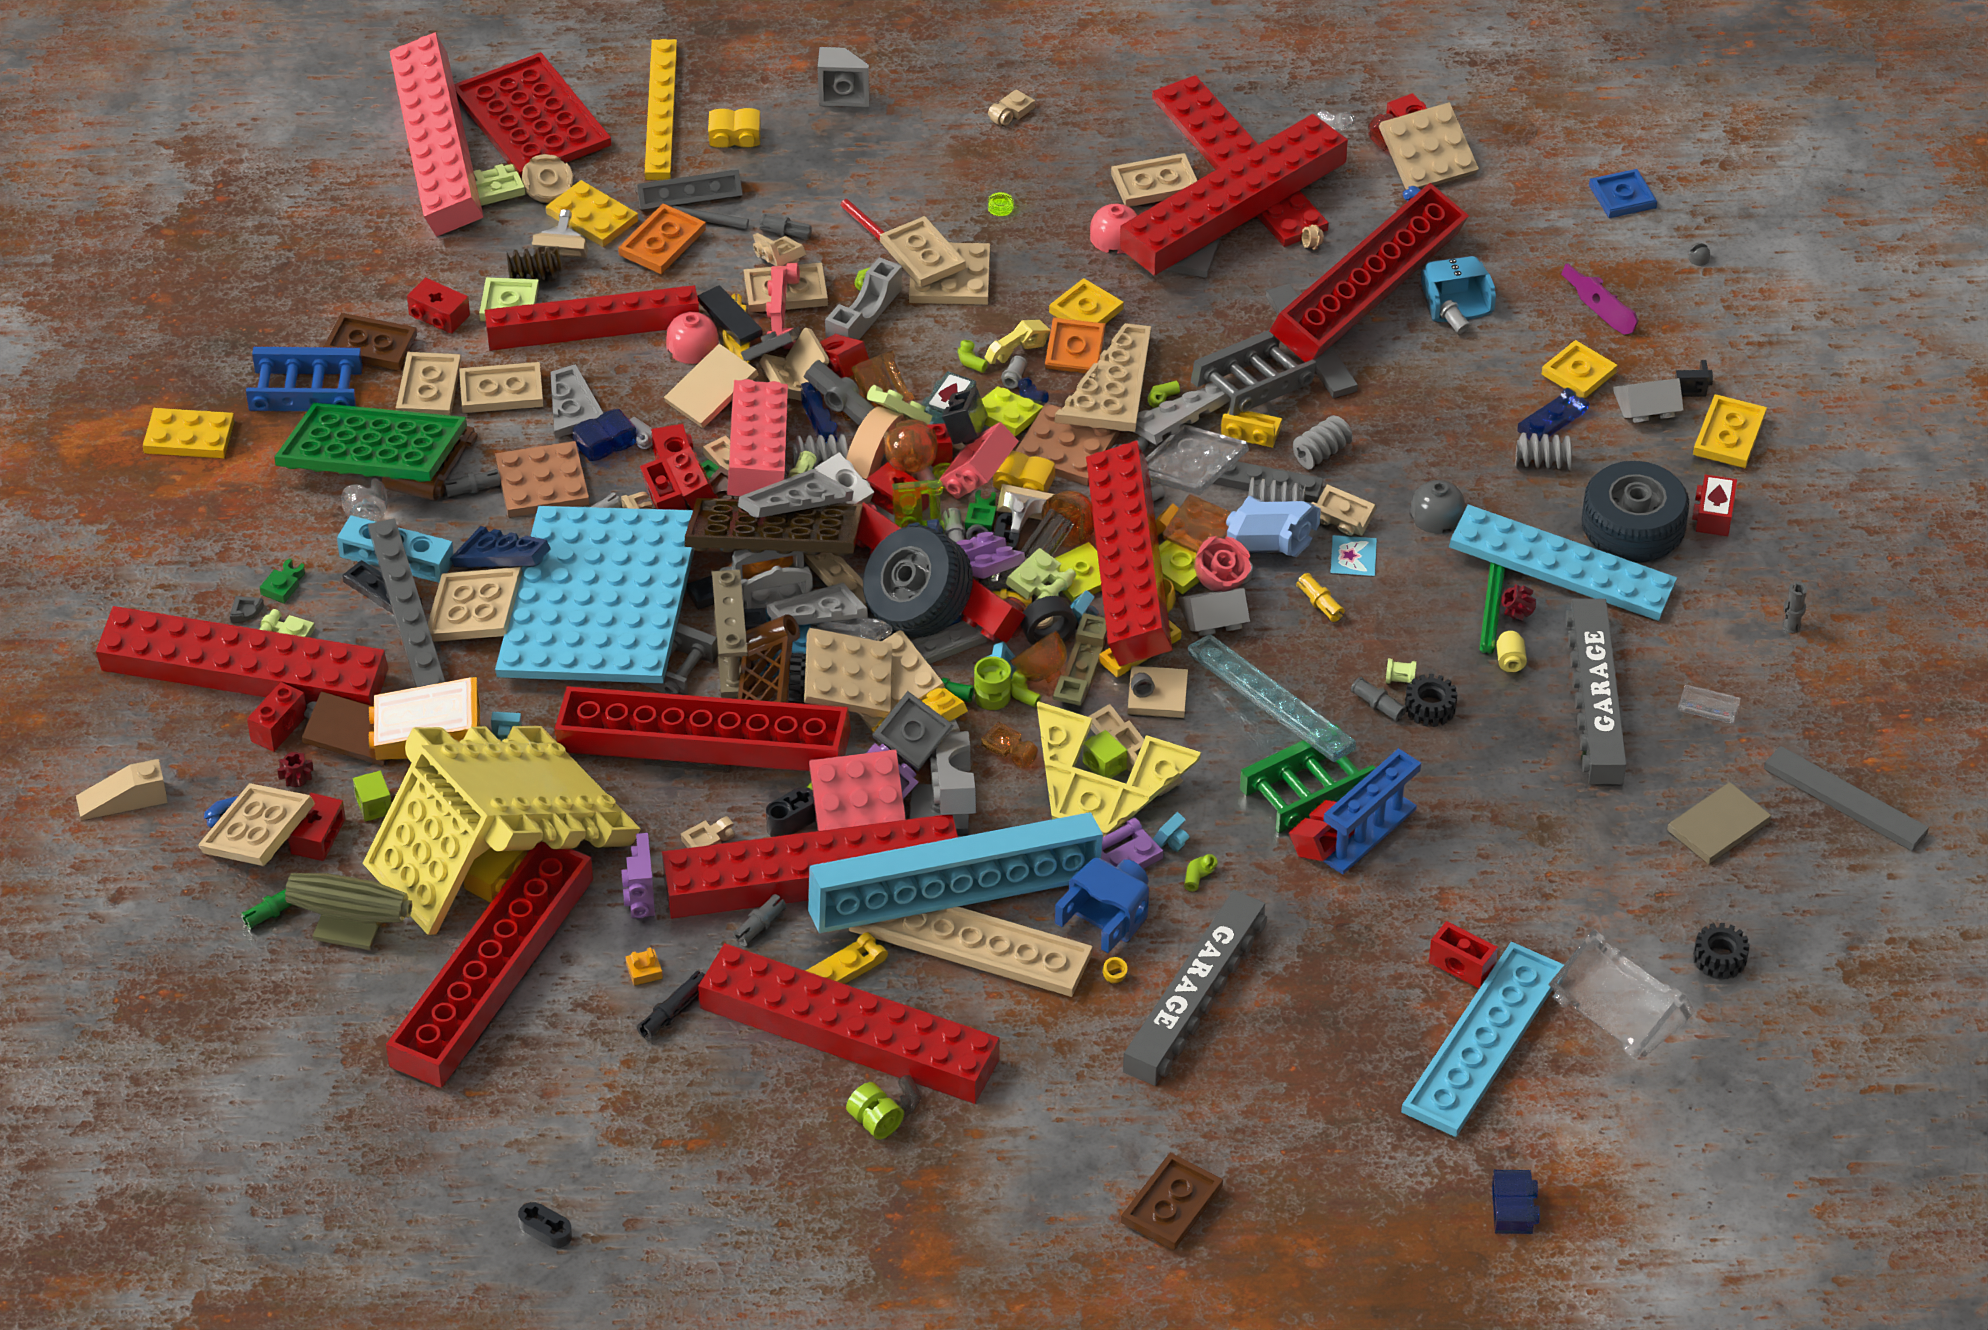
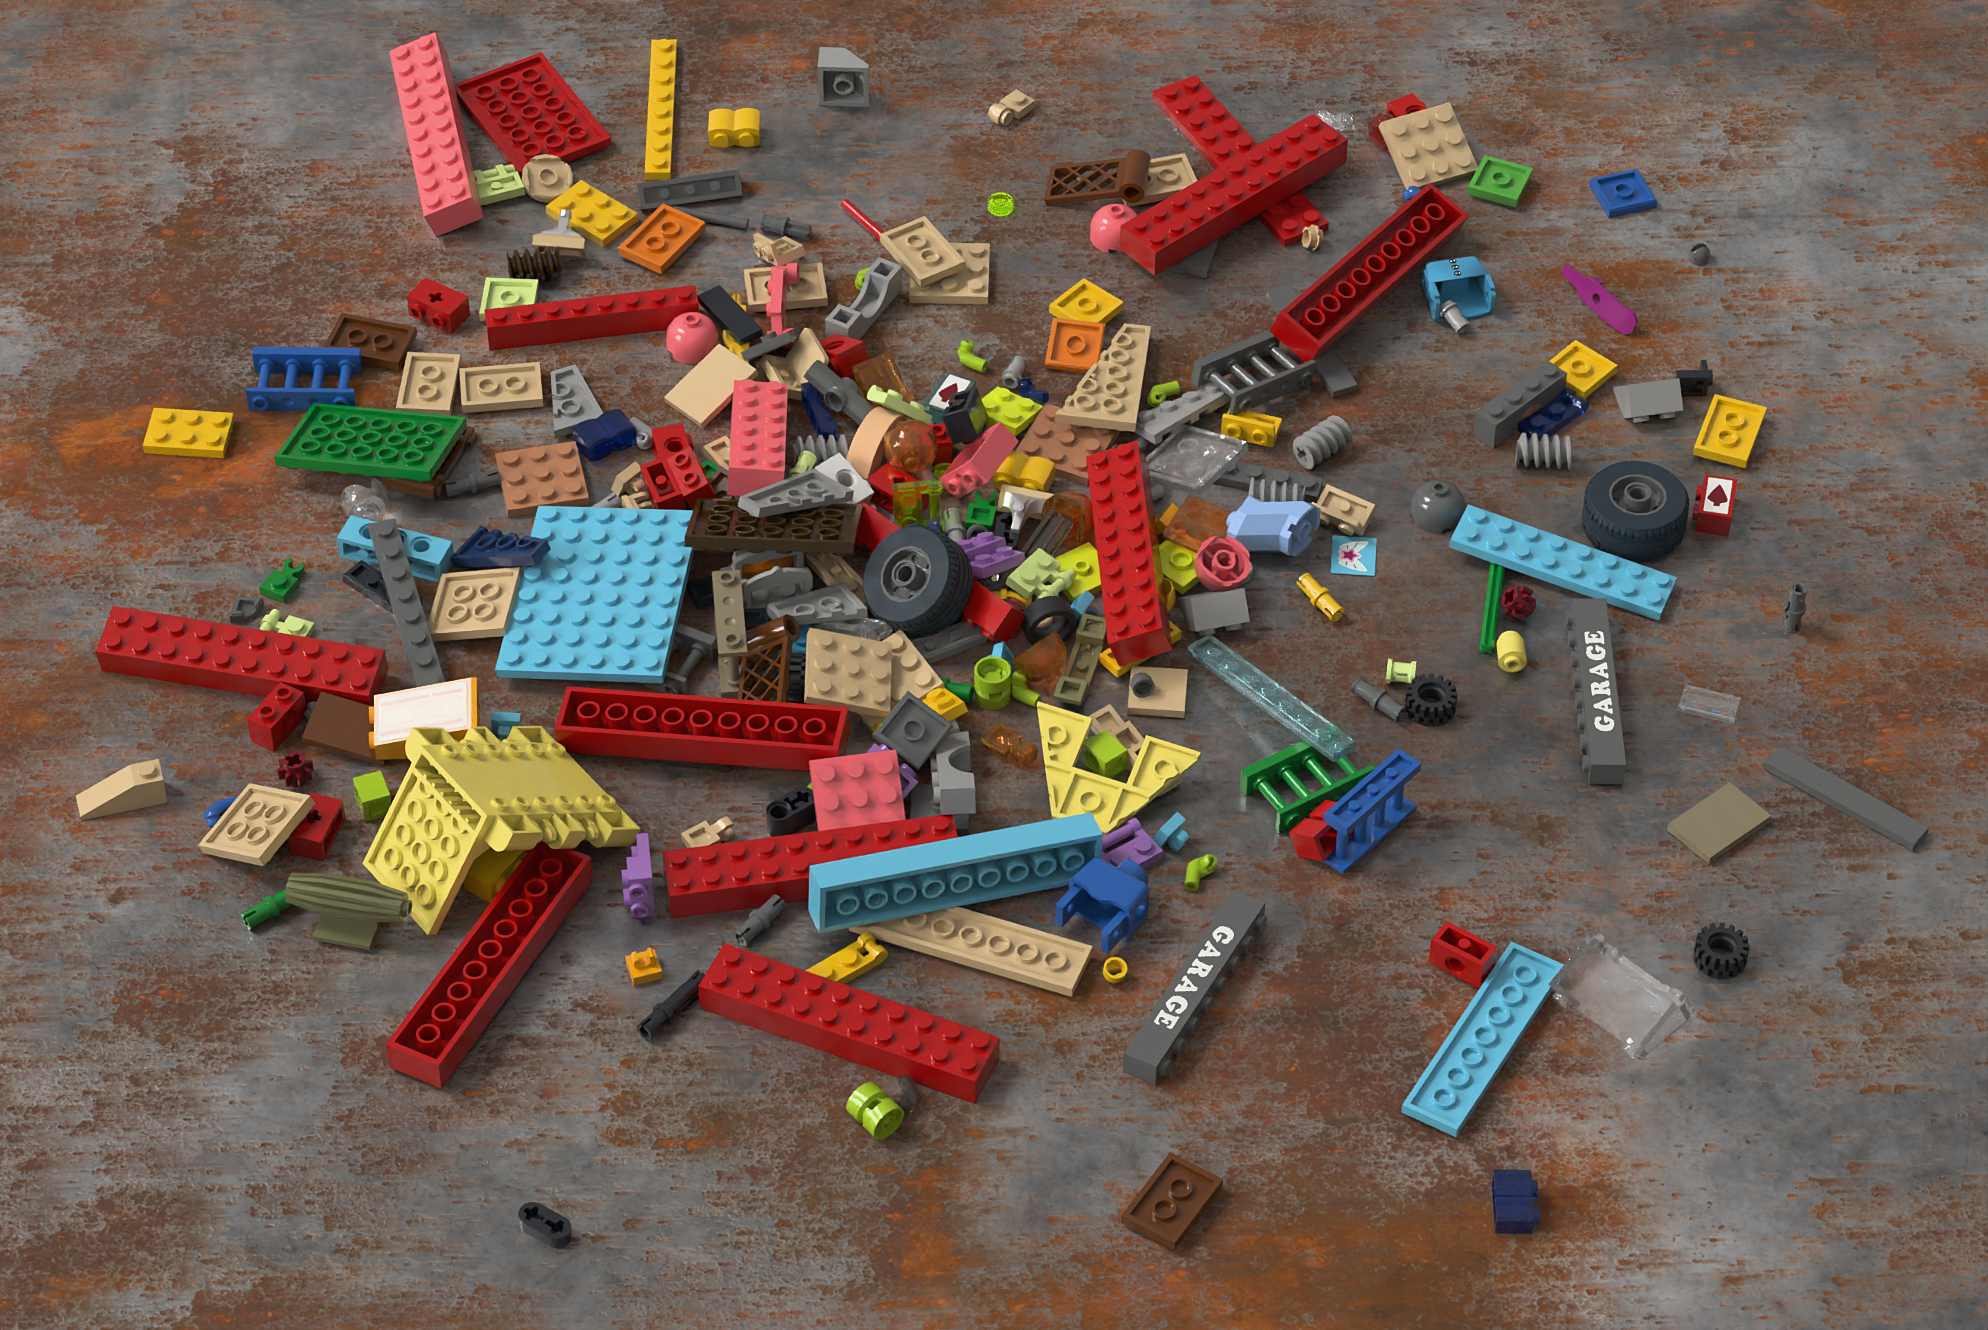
light yellow piece [985,320,1051,364] -> none
none -> tan tile [611,461,646,496]
none -> reddish brown piece [1044,149,1151,206]
none -> bright green plate [1467,155,1533,207]
none -> dark grey arch [1473,360,1567,449]

